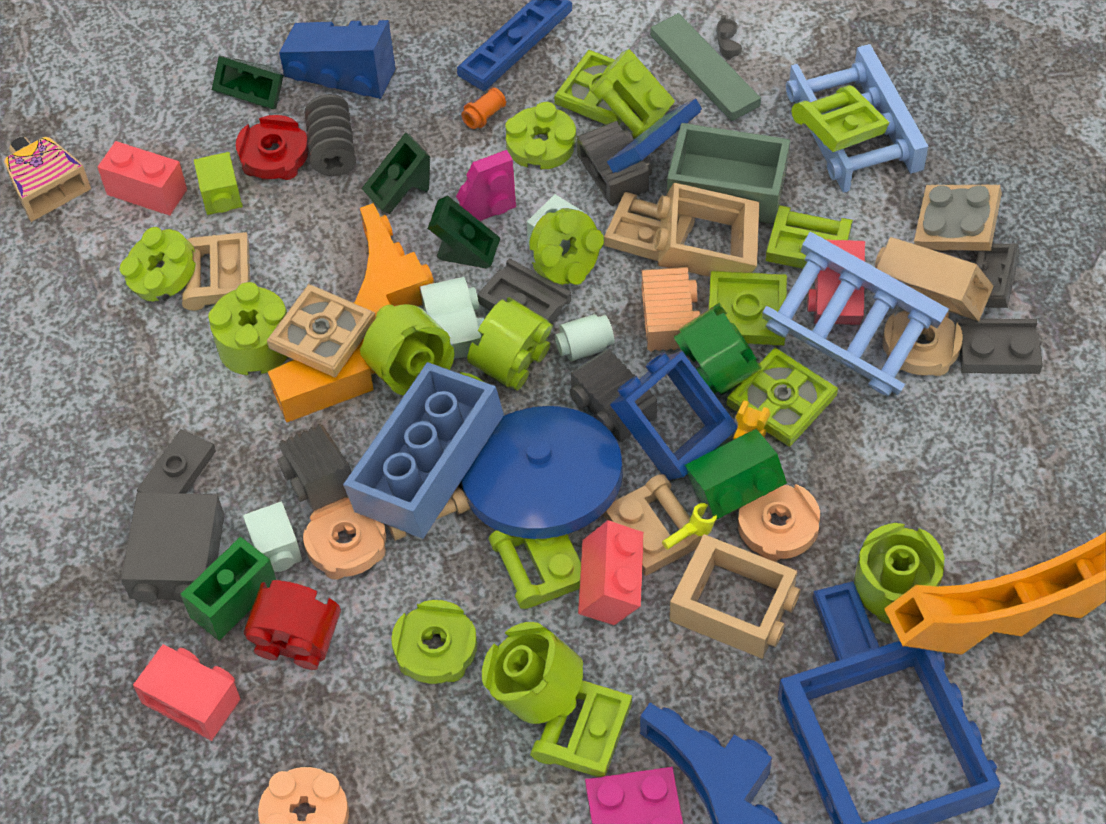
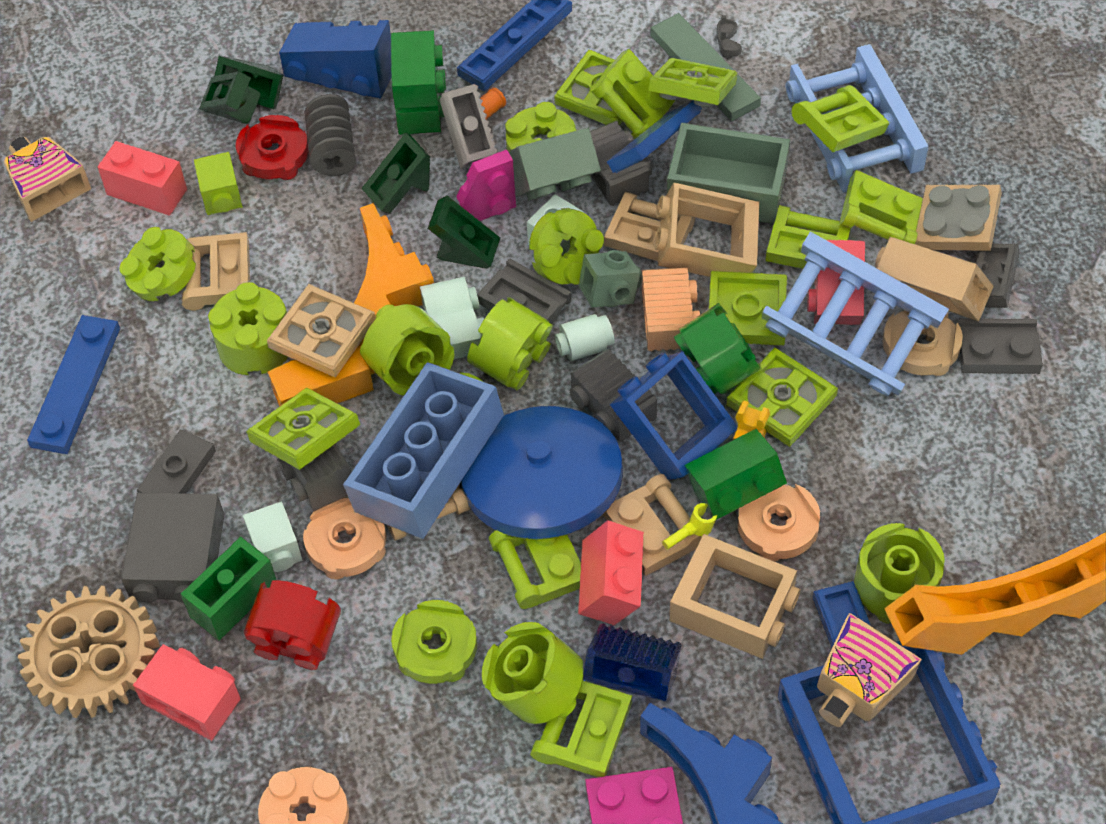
none -> tan gear [18,585,160,718]
none -> blue plate [27,315,120,454]
none -> dark green slope [199,71,260,124]
none -> lime piece [246,388,361,470]
none -> green piece [391,30,446,135]
none -> light grey brick [440,84,498,169]
none -> sand green piece [509,127,601,201]
none -> sand green brick [579,250,642,308]
none -> clear blue brick [582,623,682,702]
none -> lime piece [649,58,738,107]
none -> torso [817,613,922,727]
none -> lime plate [840,170,923,244]

